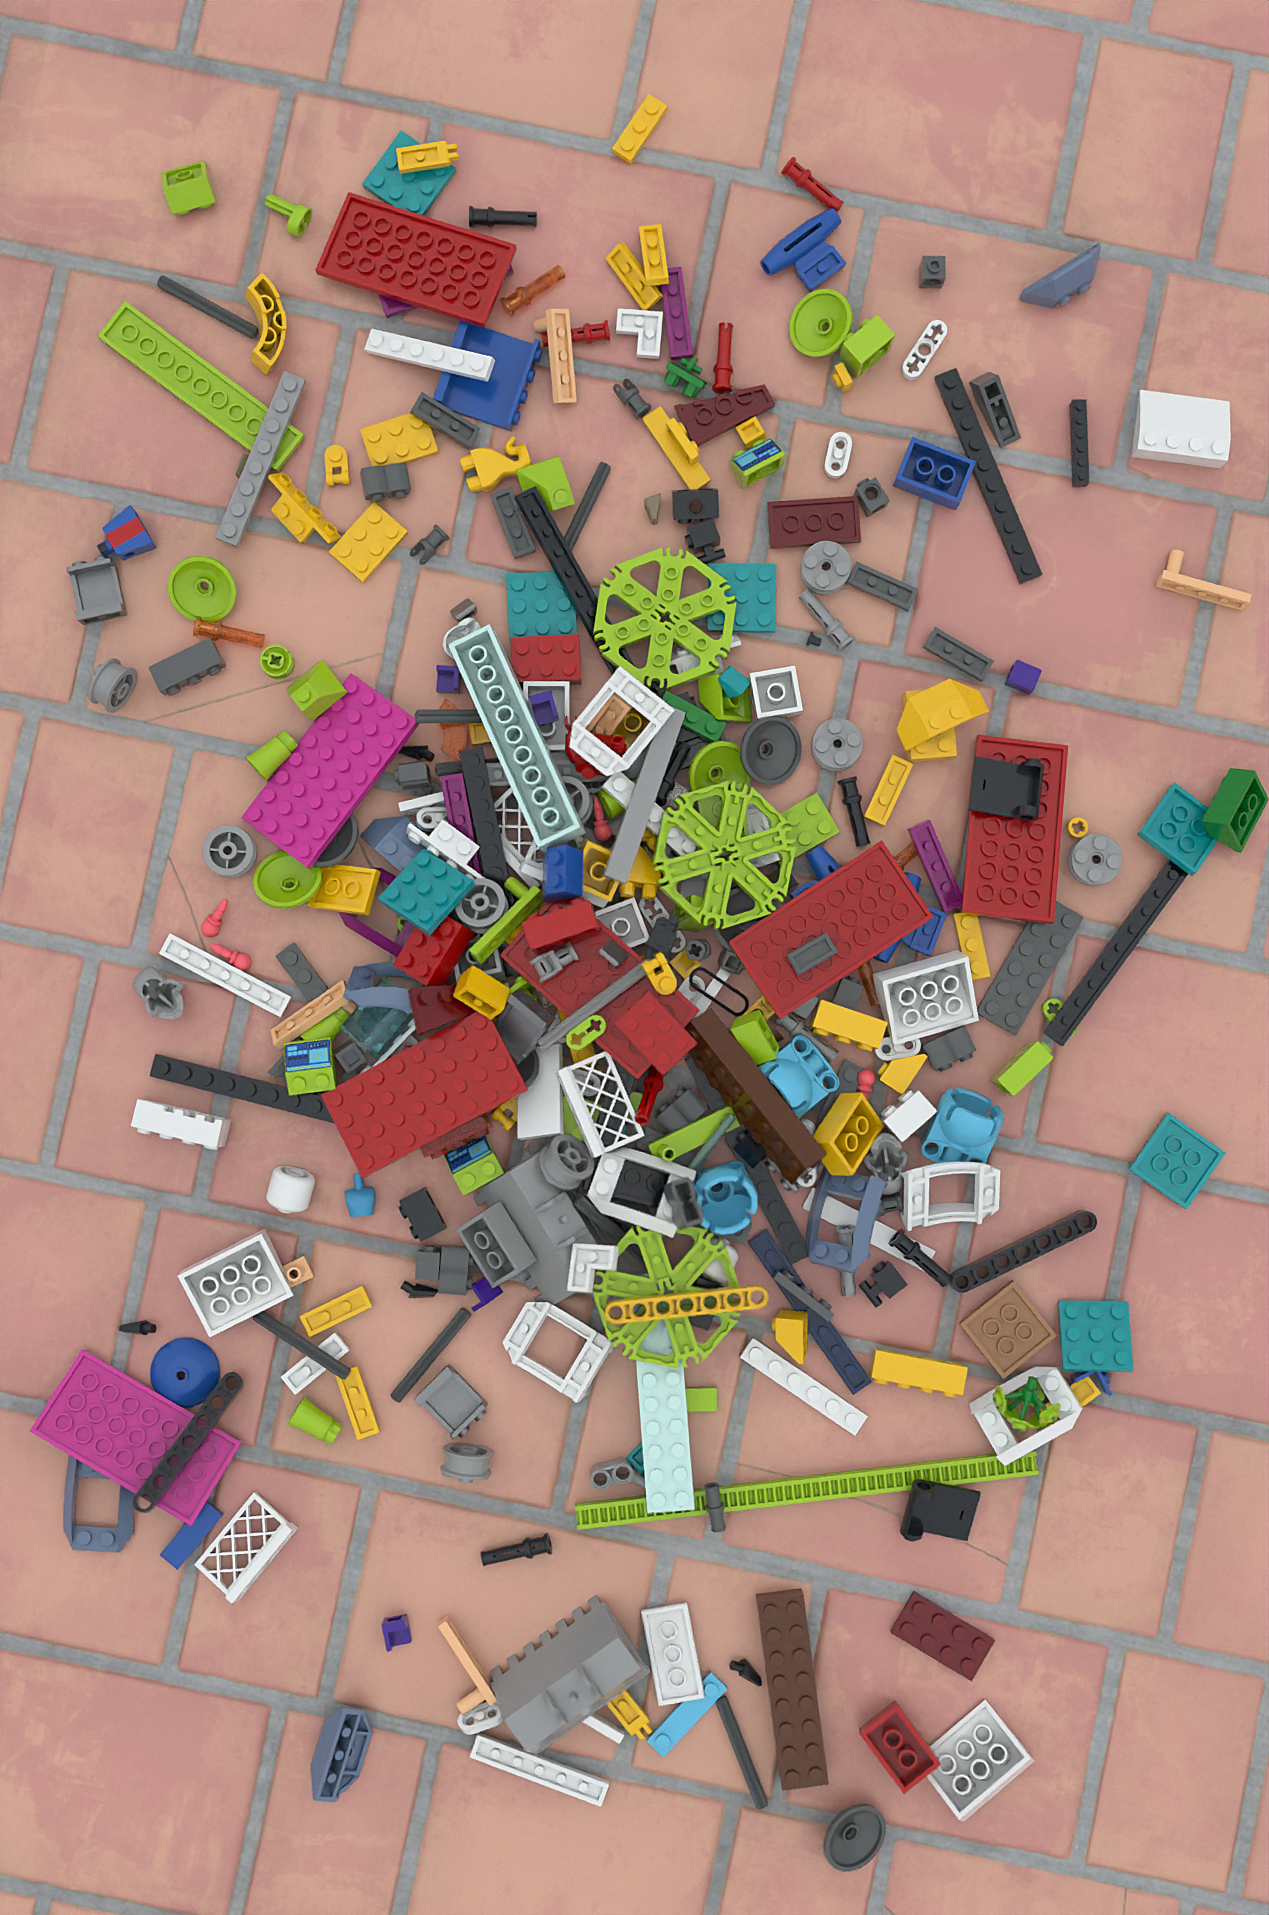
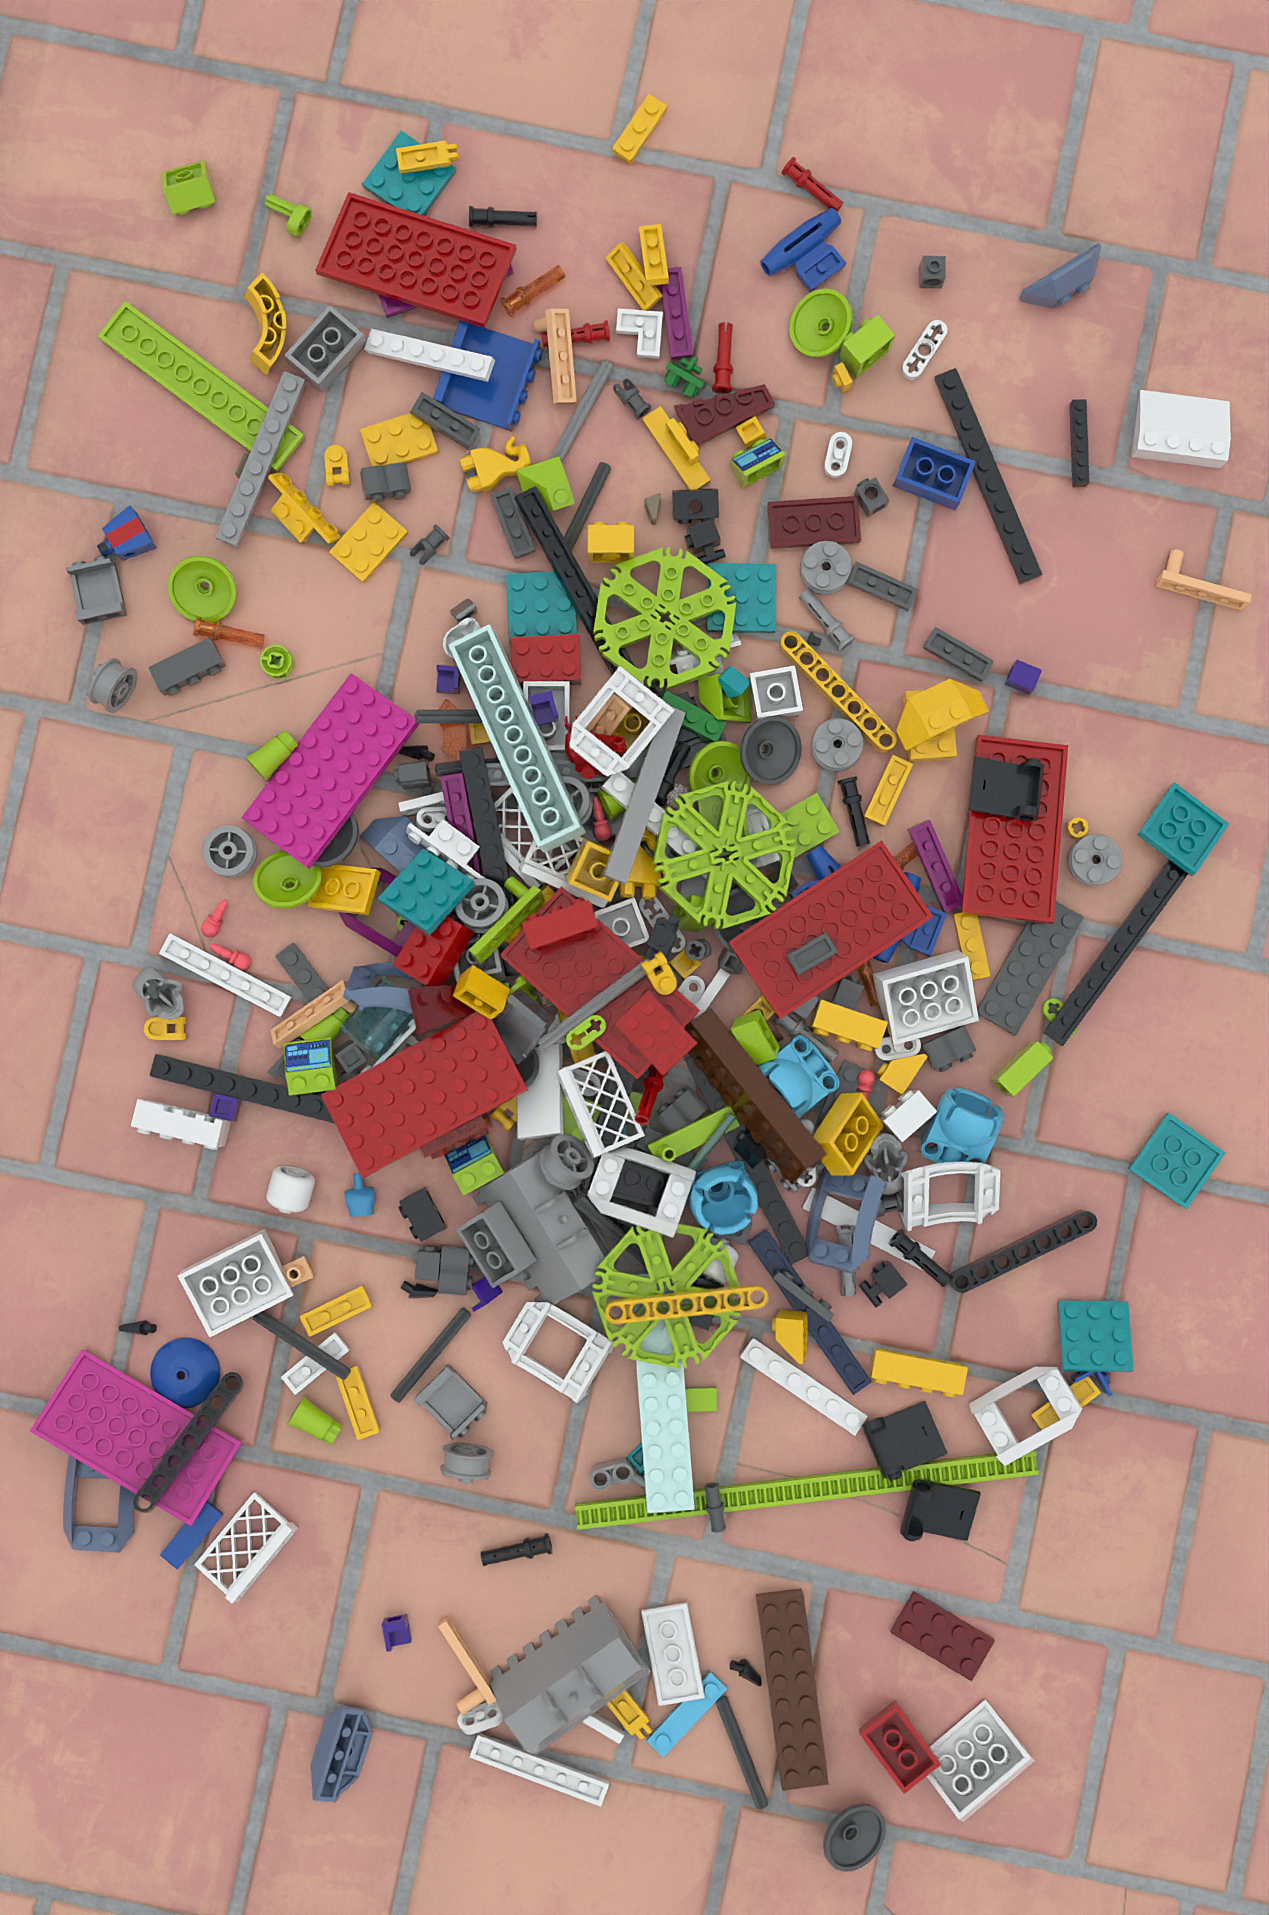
dark grey axle [157,275,258,339] -> none
lime slope [287,659,348,721] -> none
light grey connector [529,942,580,983] -> none
blue slope [542,845,583,902] -> none
white plate [567,1243,619,1293] -> none
flat silver slope [599,941,628,968] -> none
dark grey brick [664,1177,703,1230] -> none
black piece [689,967,749,1016] -> none
medium nougat plate [959,1280,1057,1379] -> none
dark grey slope [969,372,1021,448] -> none
lime plant [993,1376,1061,1432] -> none
green slope [1202,768,1269,853] -> none
none -> yellow plate [144,1017,186,1040]
none -> dark purple panel [209,1093,242,1121]
none -> light grey brick [284,305,367,393]
none -> light grey axle [549,360,613,463]
none -> yellow brick [588,522,634,563]
none -> yellow beam [779,631,897,753]
none -> black door [861,1401,948,1482]

